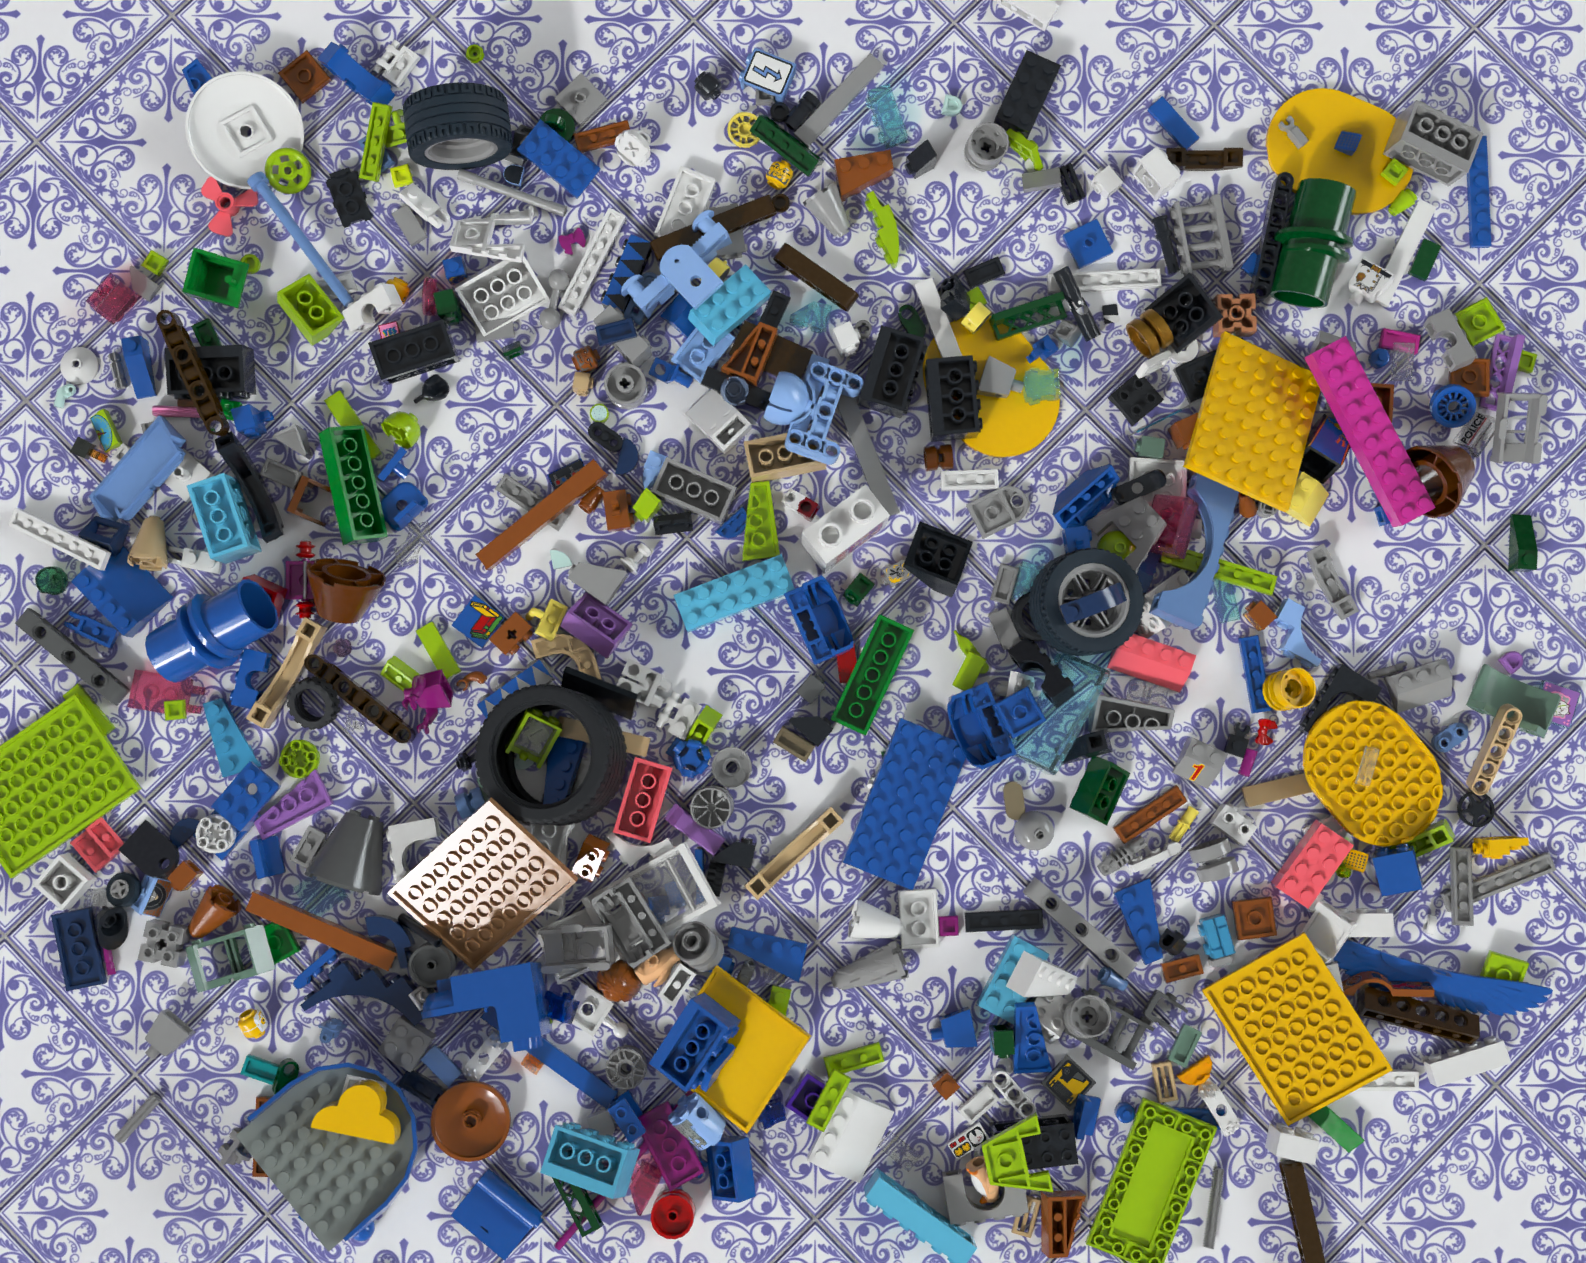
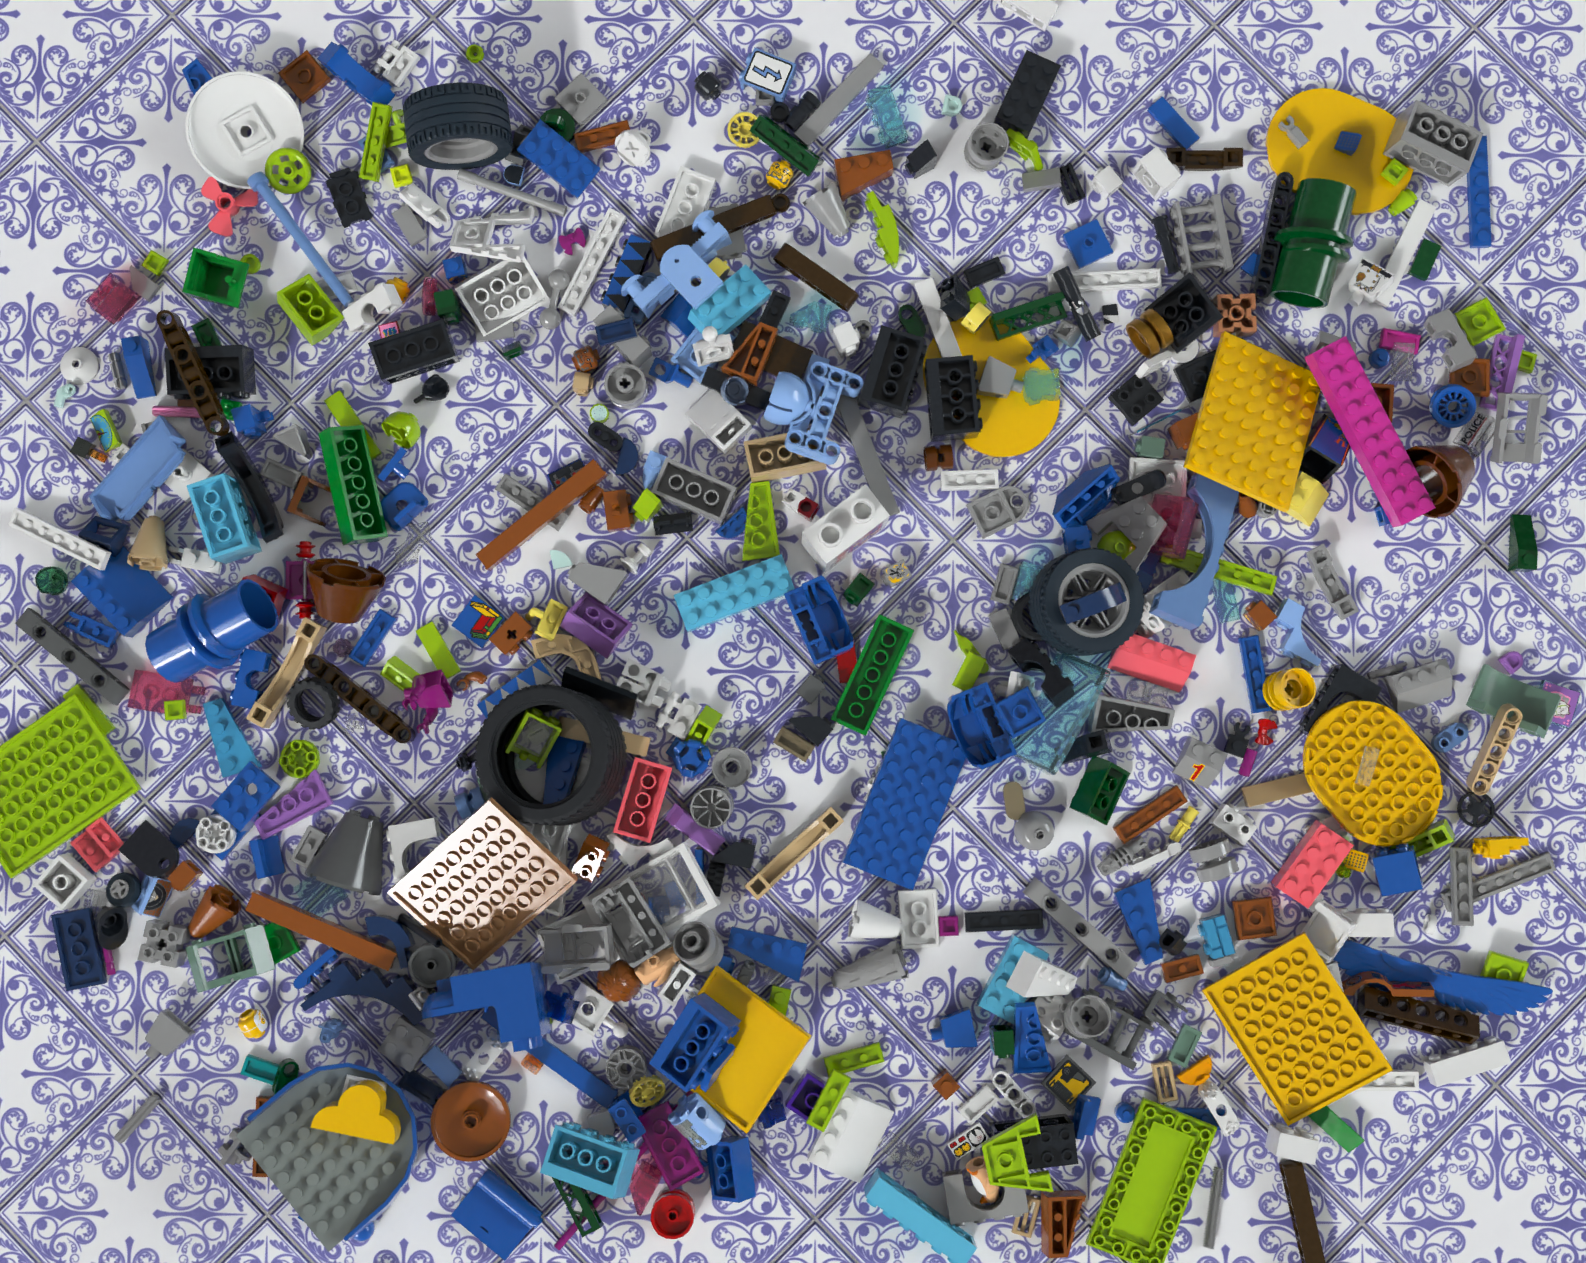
black slope [903,521,973,598] -> none
none -> blue tile [348,609,397,667]
none -> light yellow wheel [629,1075,666,1107]
none -> white plate [692,326,734,367]

